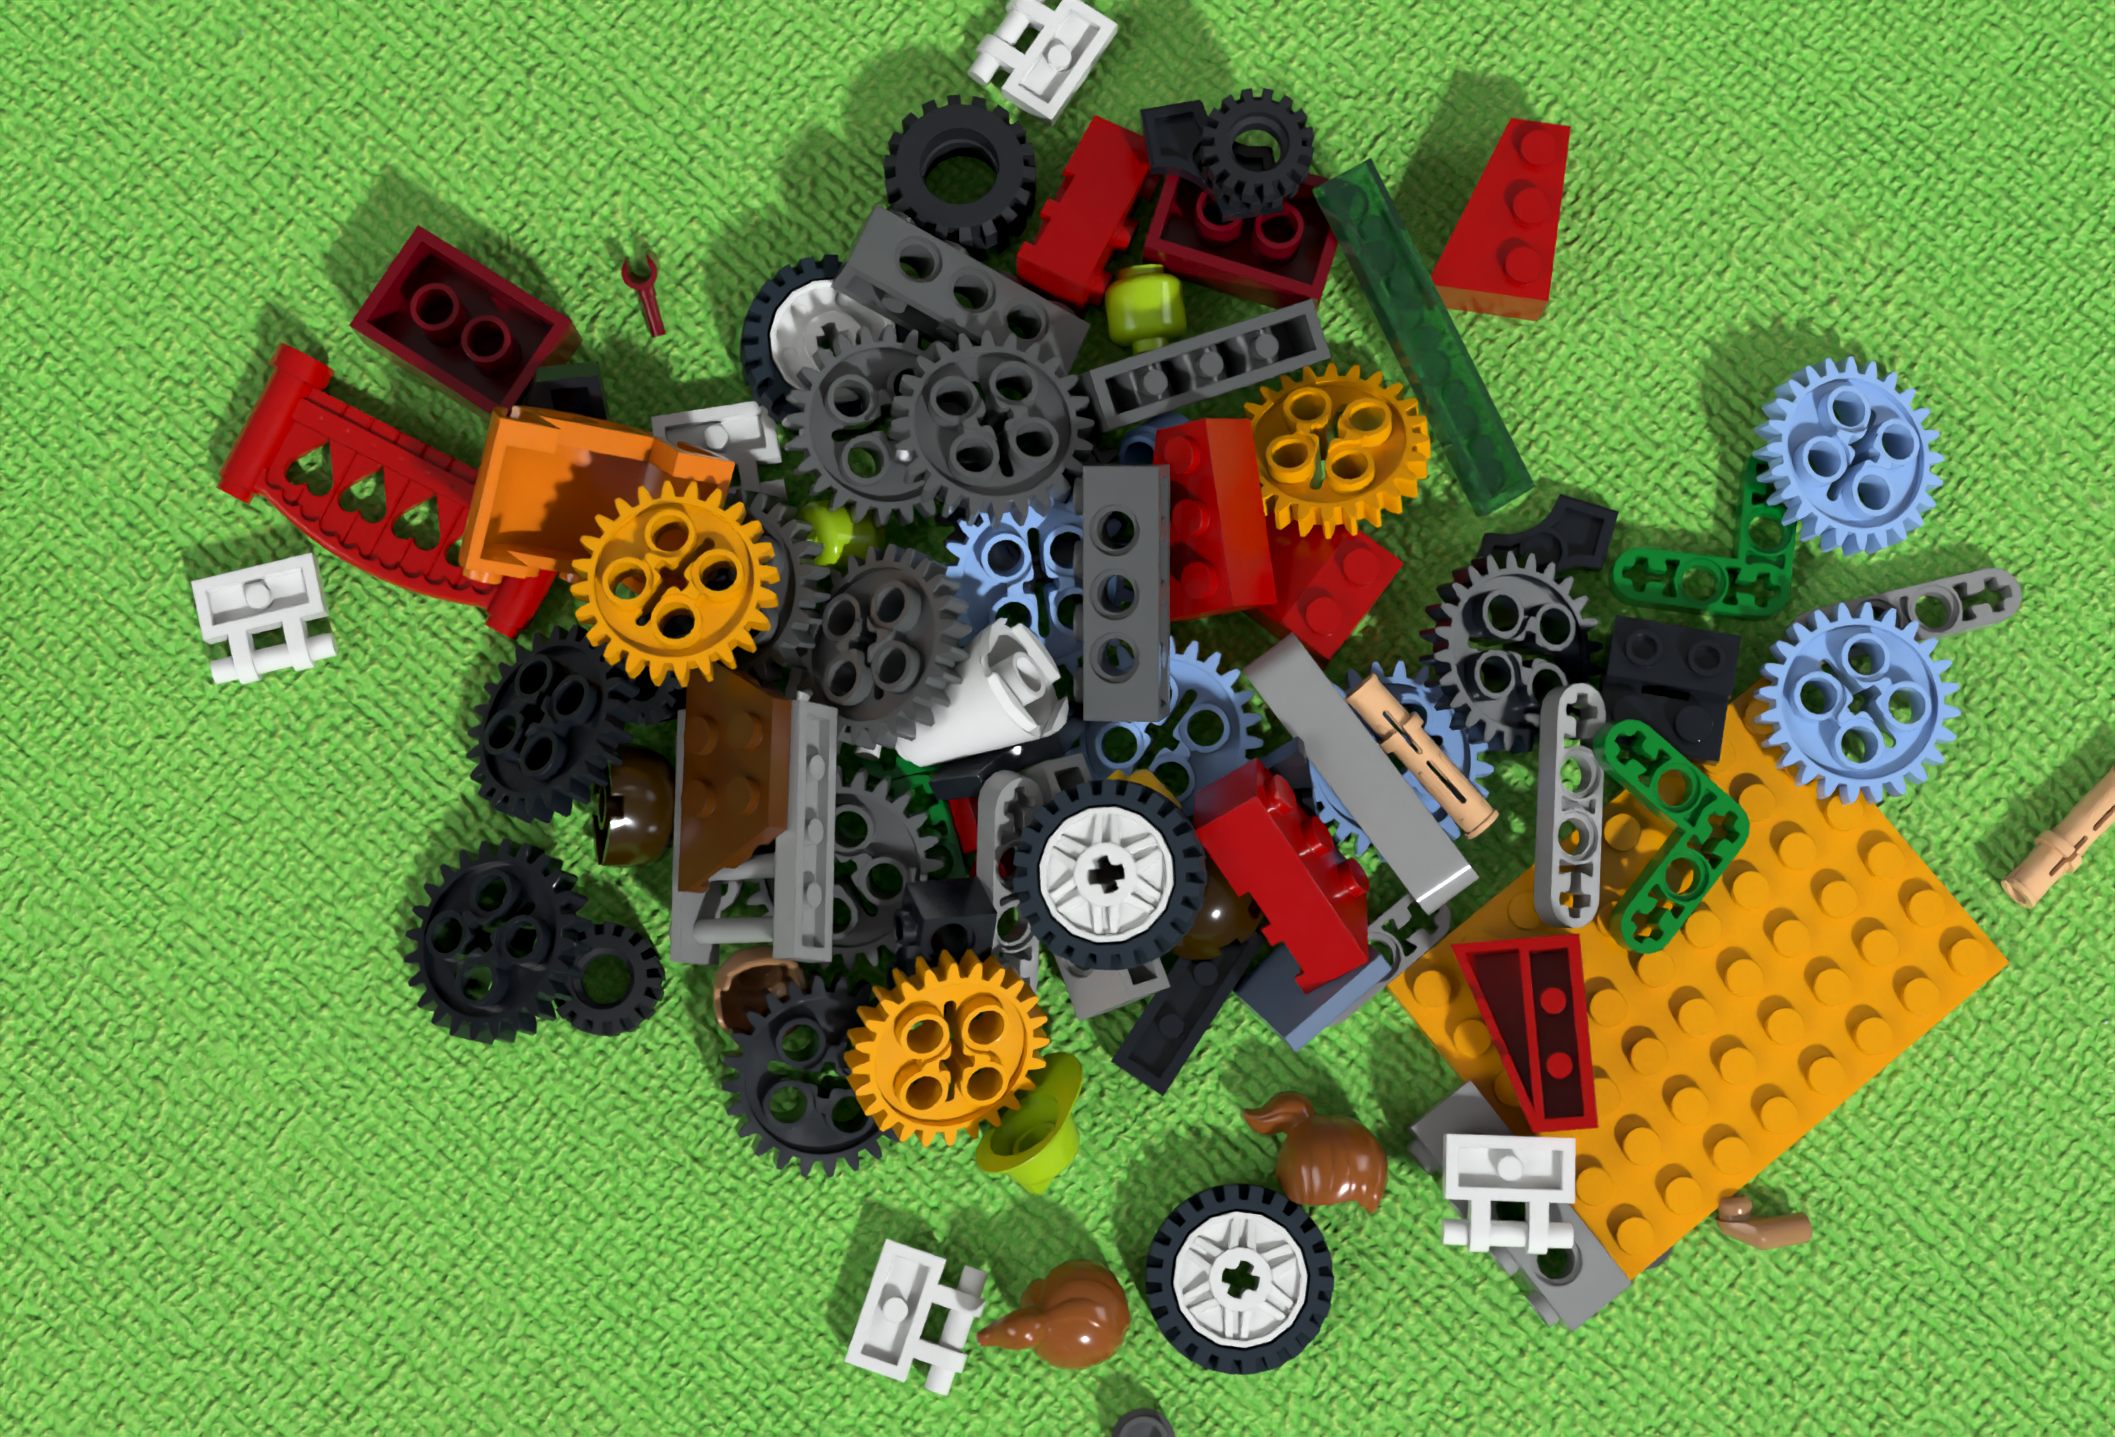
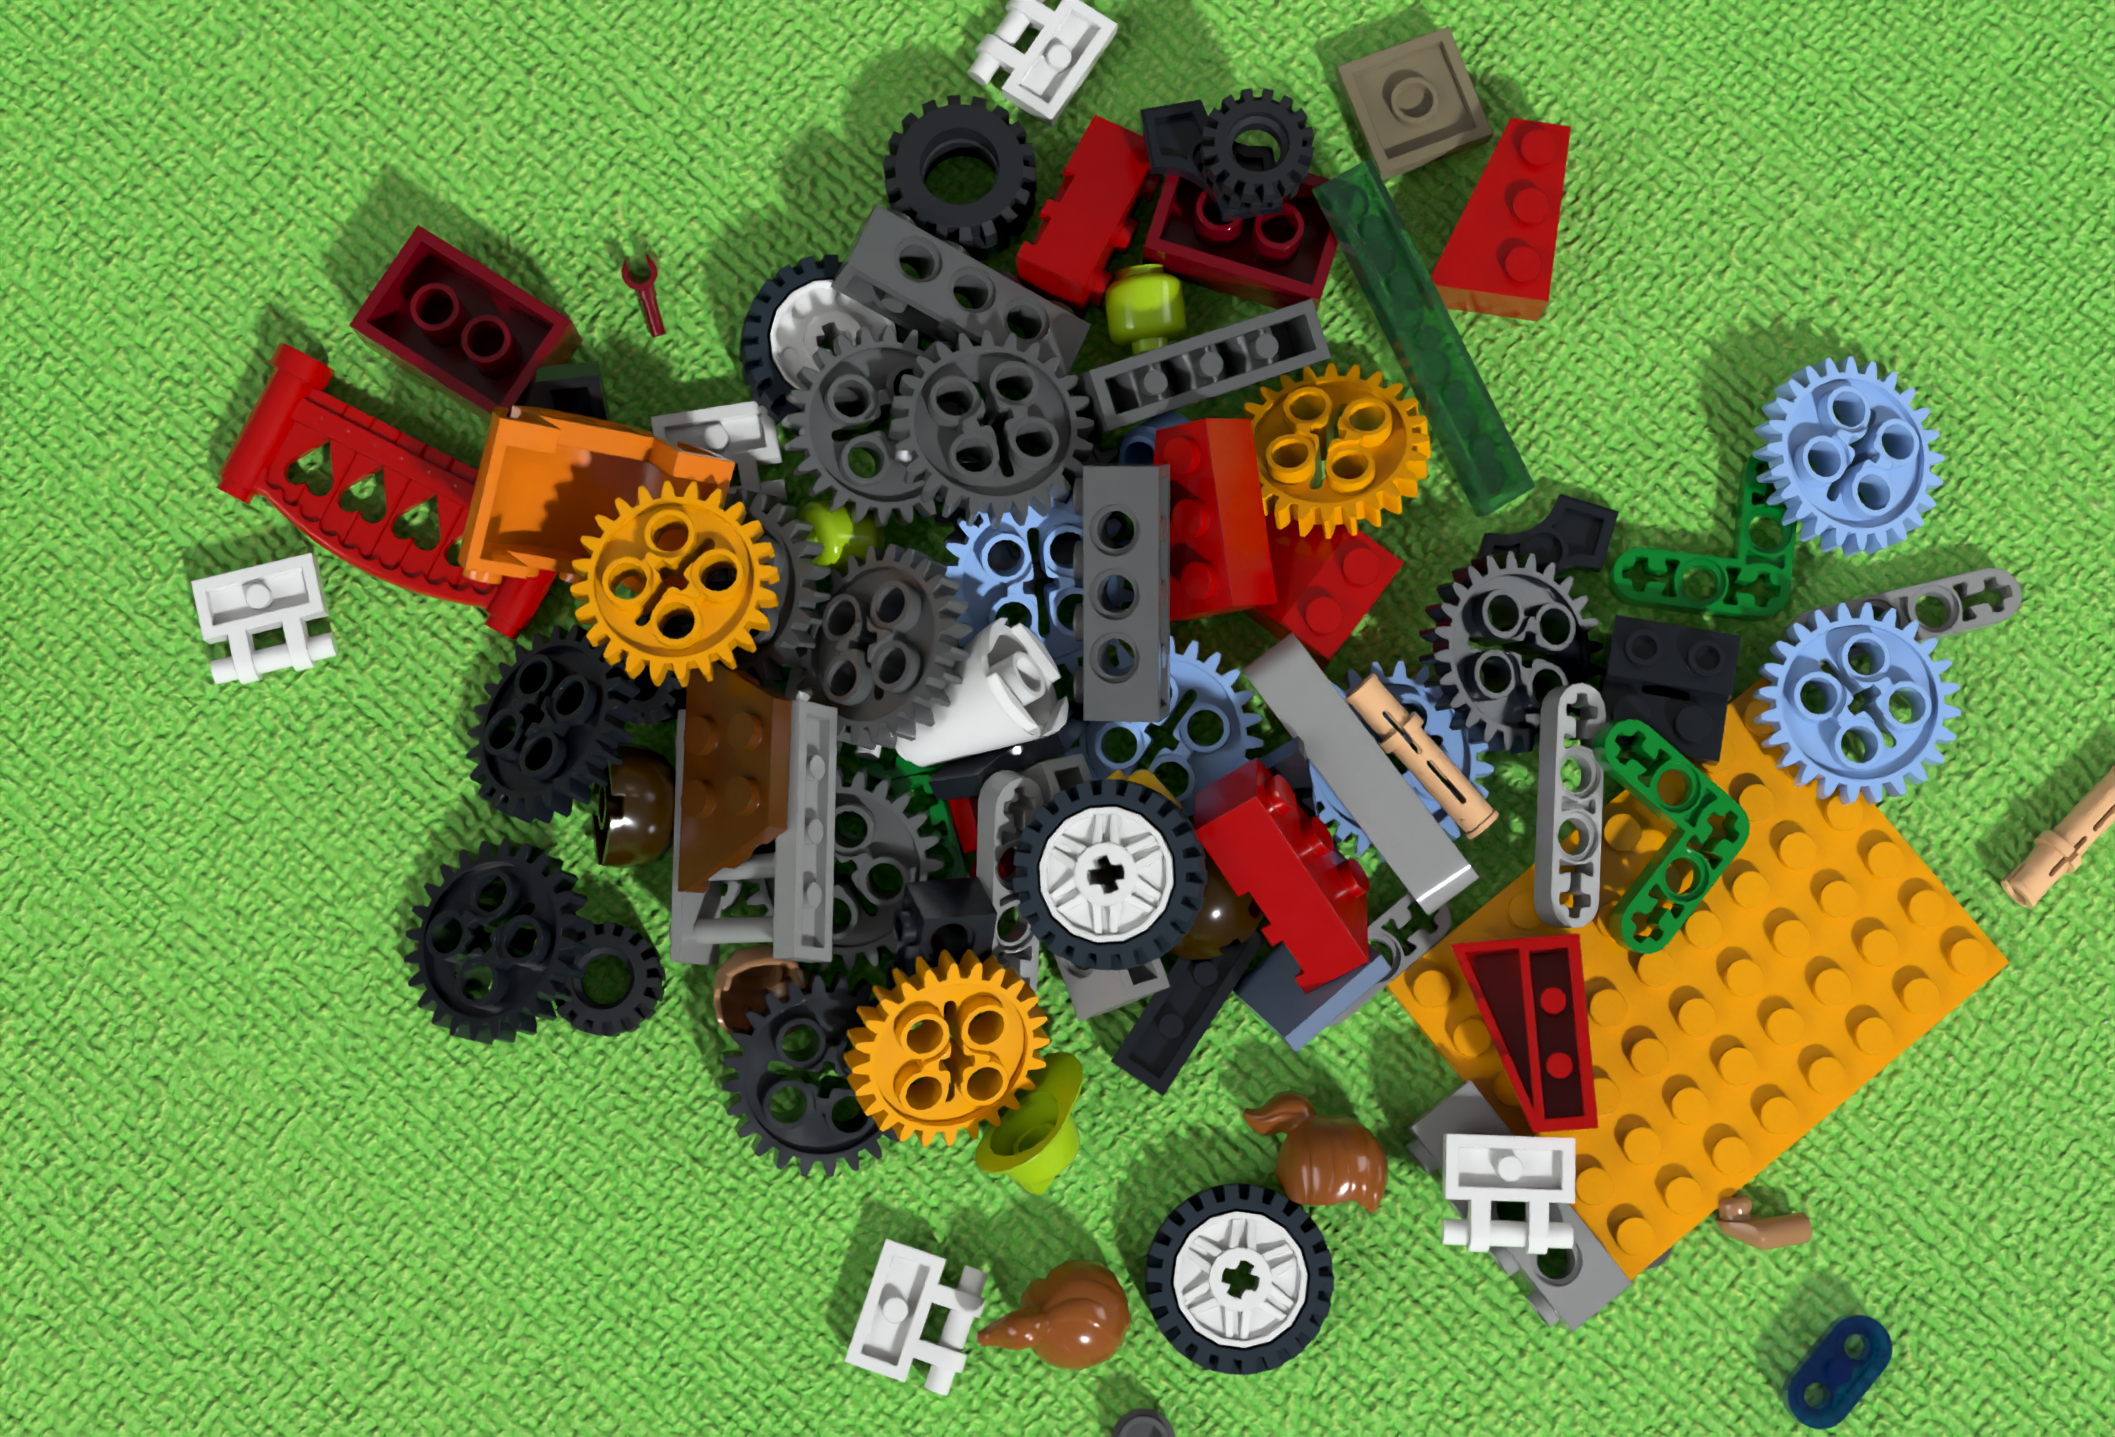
none -> dark tan plate [1335,26,1493,182]
none -> clear blue plate [1782,1314,1892,1429]

